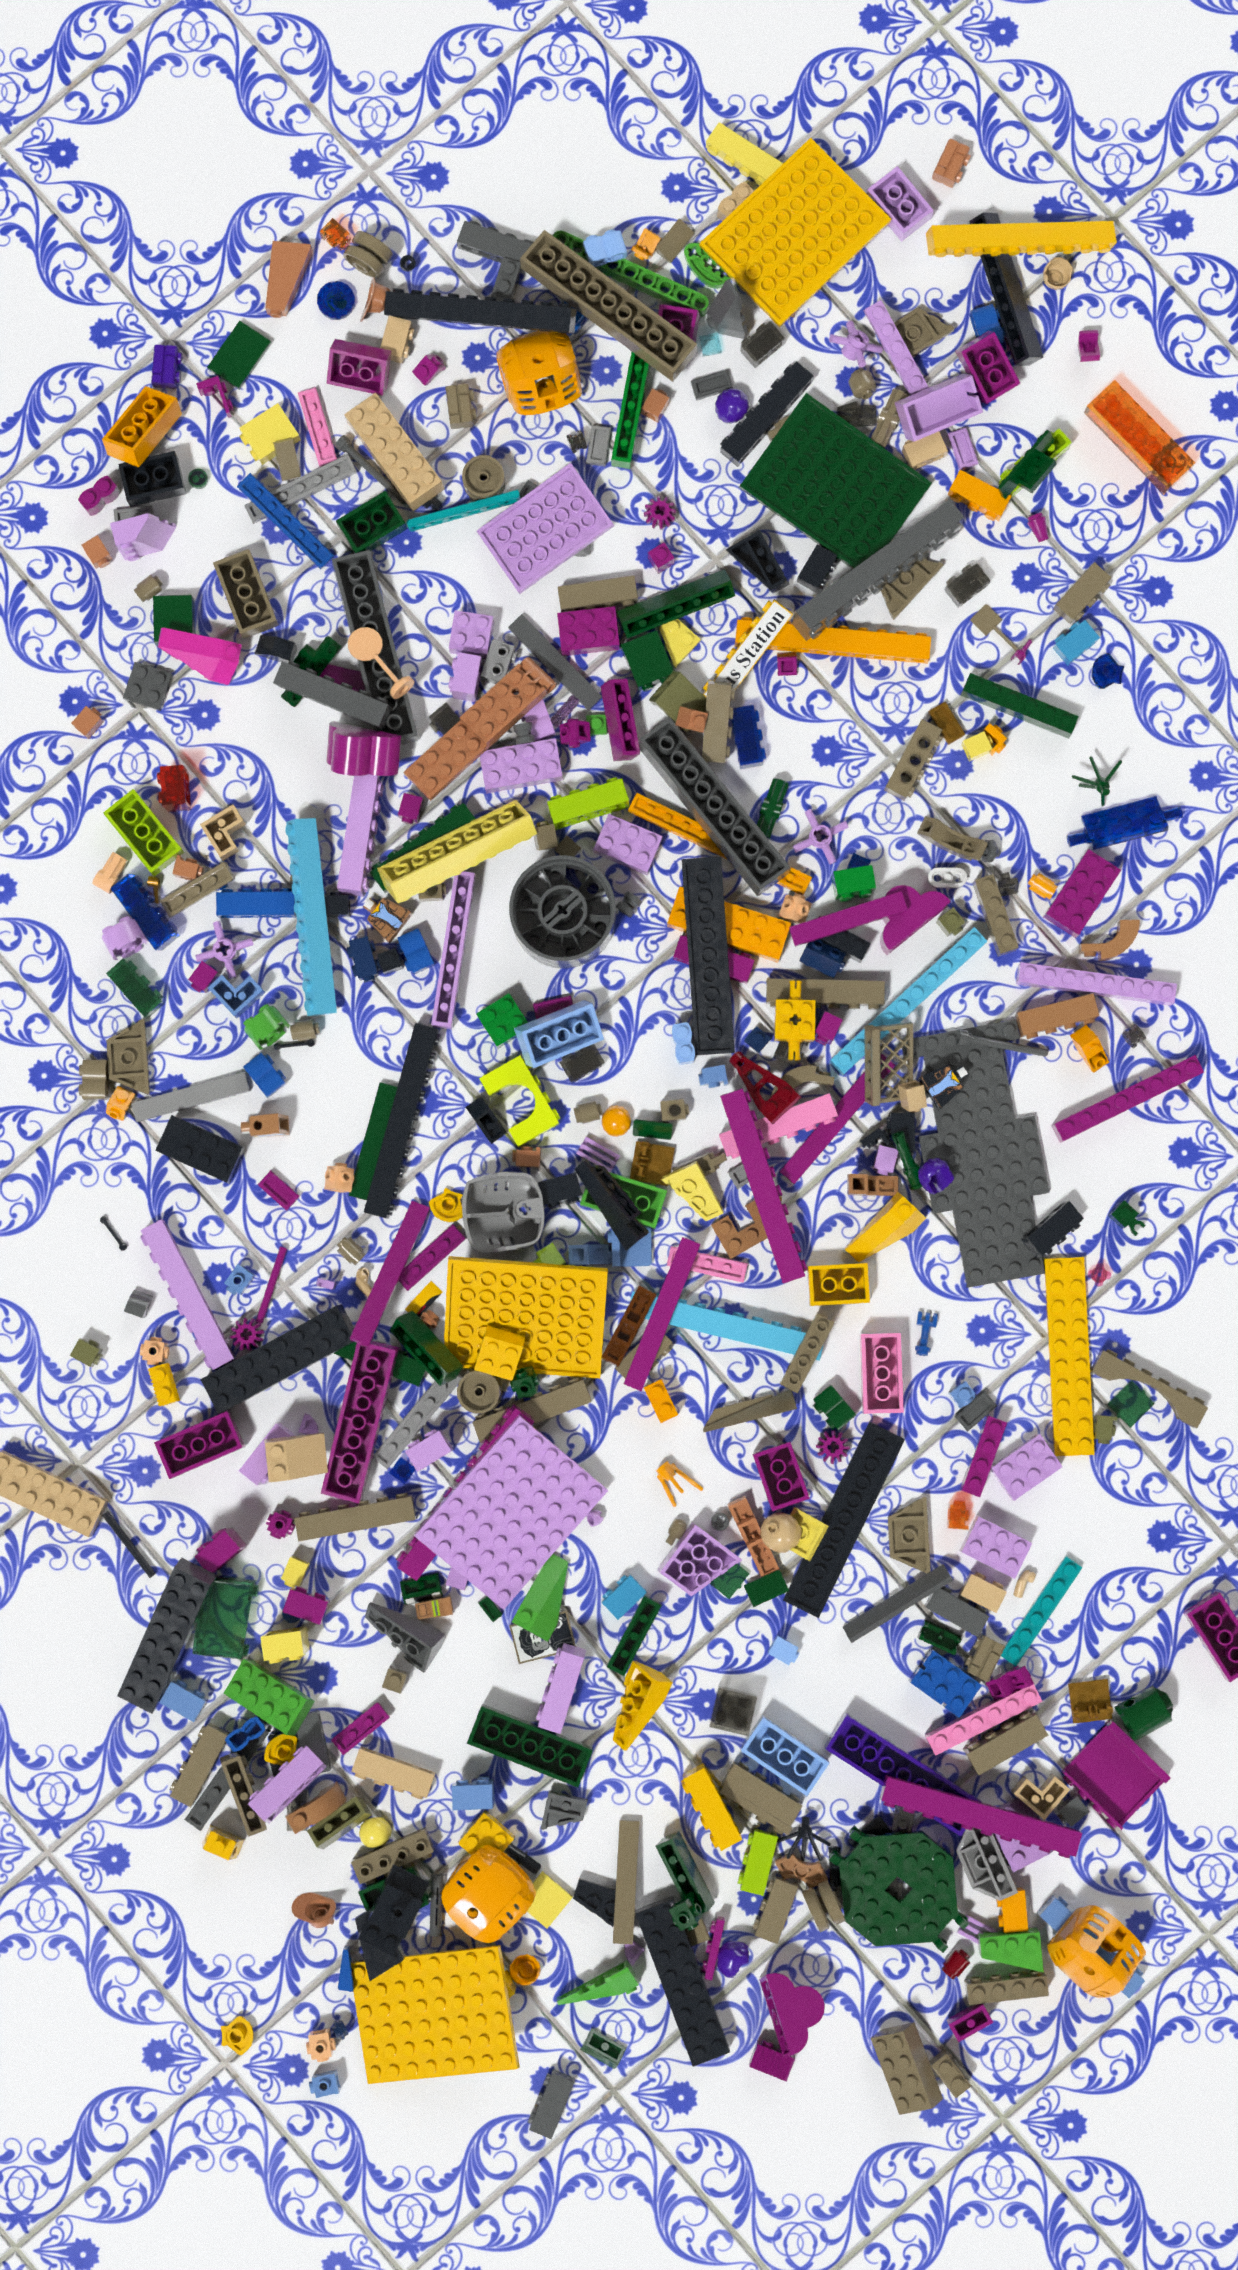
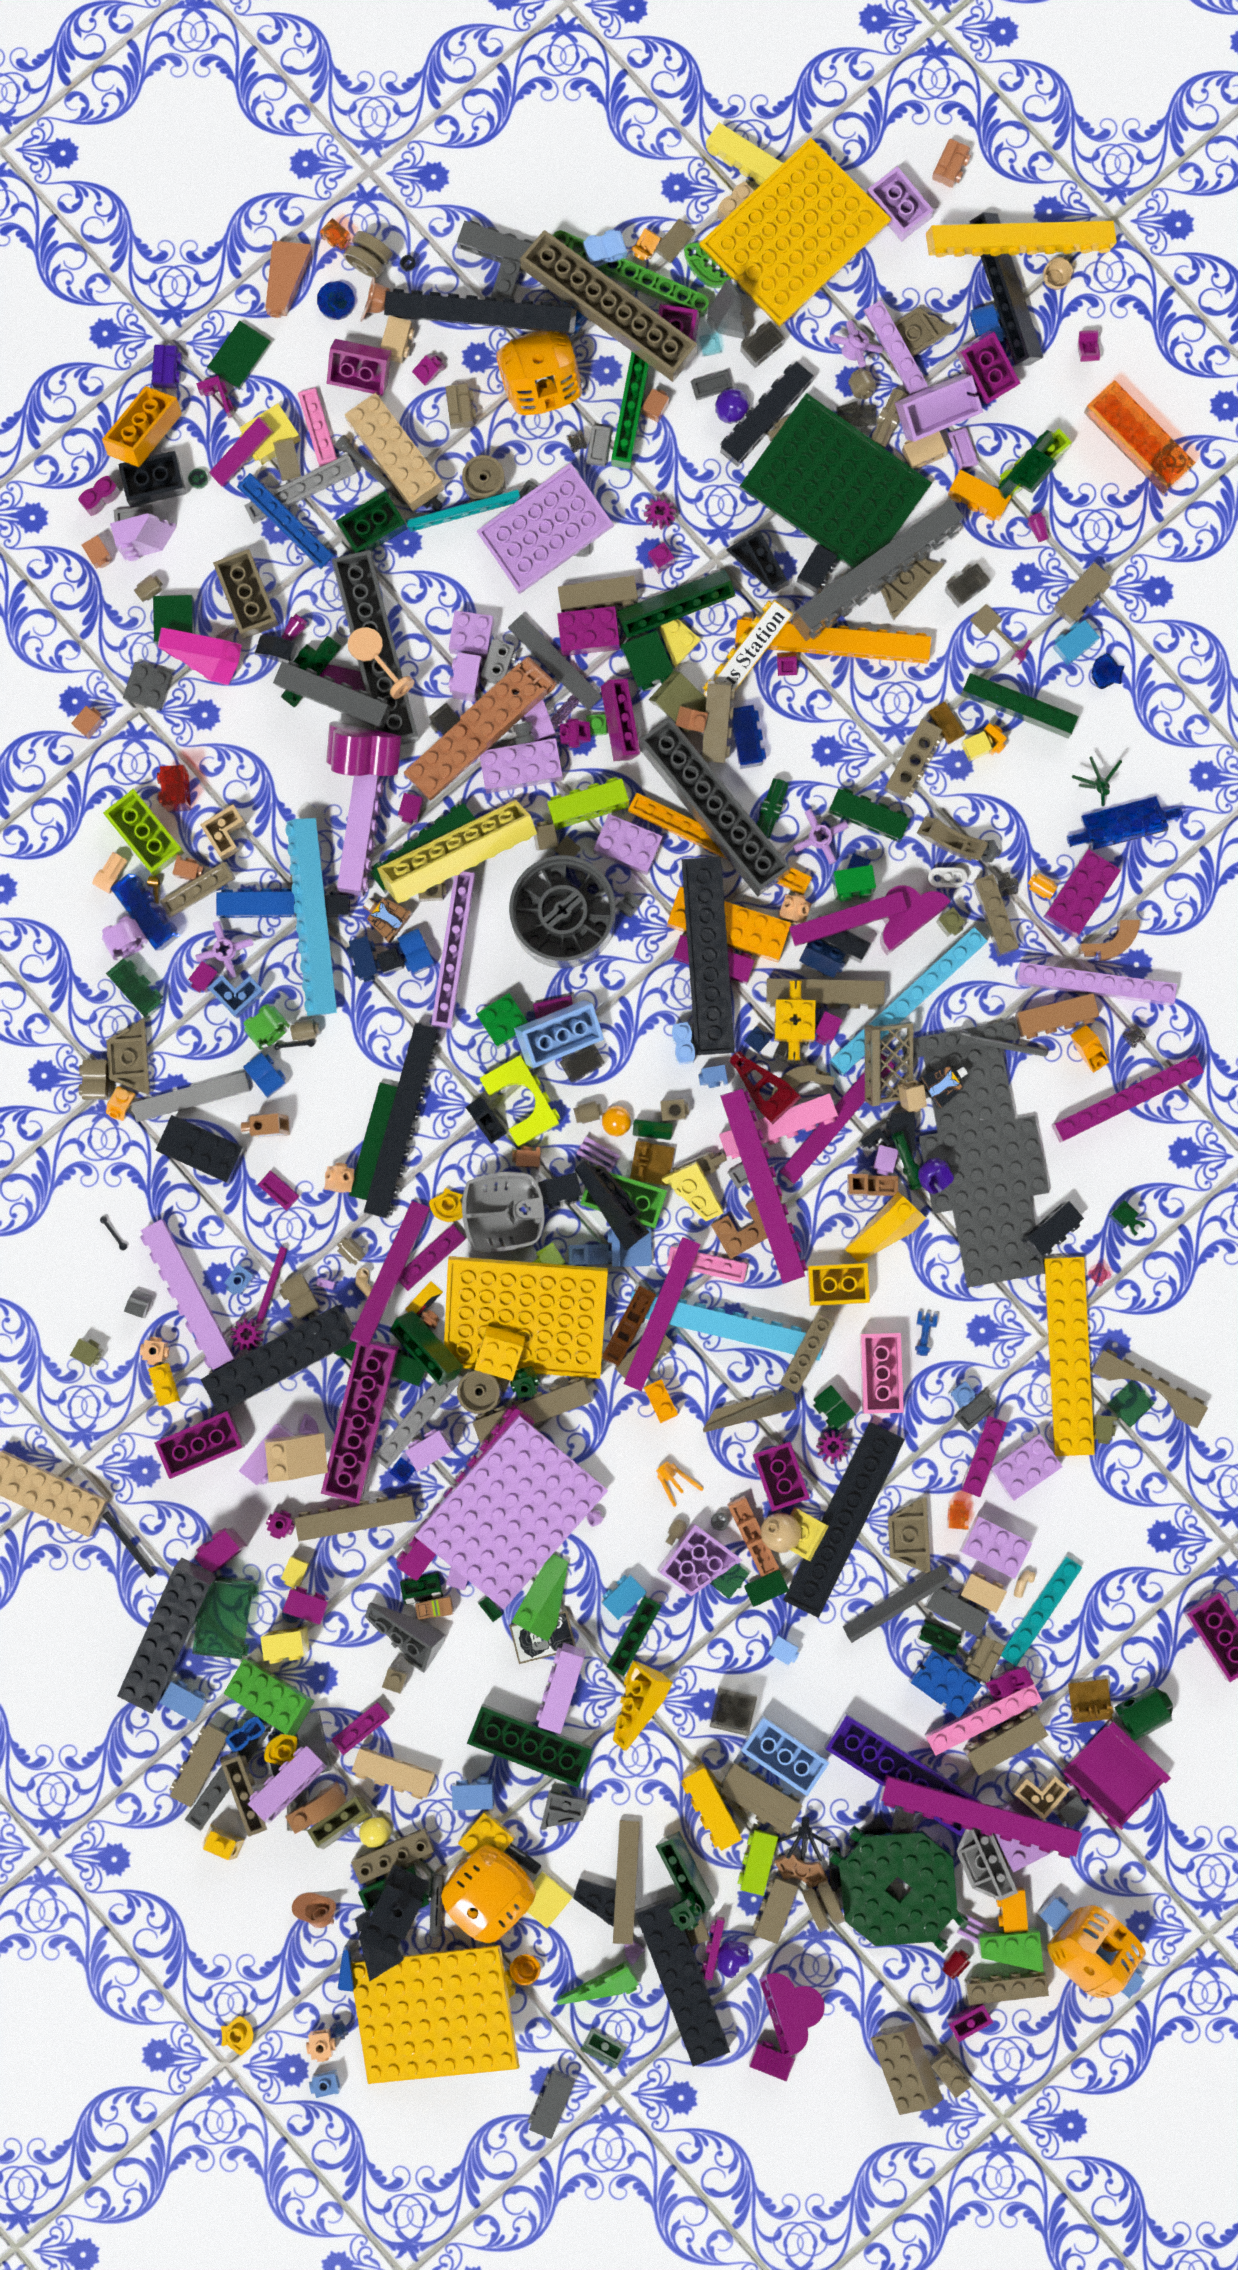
none -> magenta tile [209,417,274,487]
none -> dark tan brick [279,1273,321,1320]
none -> magenta cone [281,613,308,641]
none -> dark green brick [828,788,910,843]

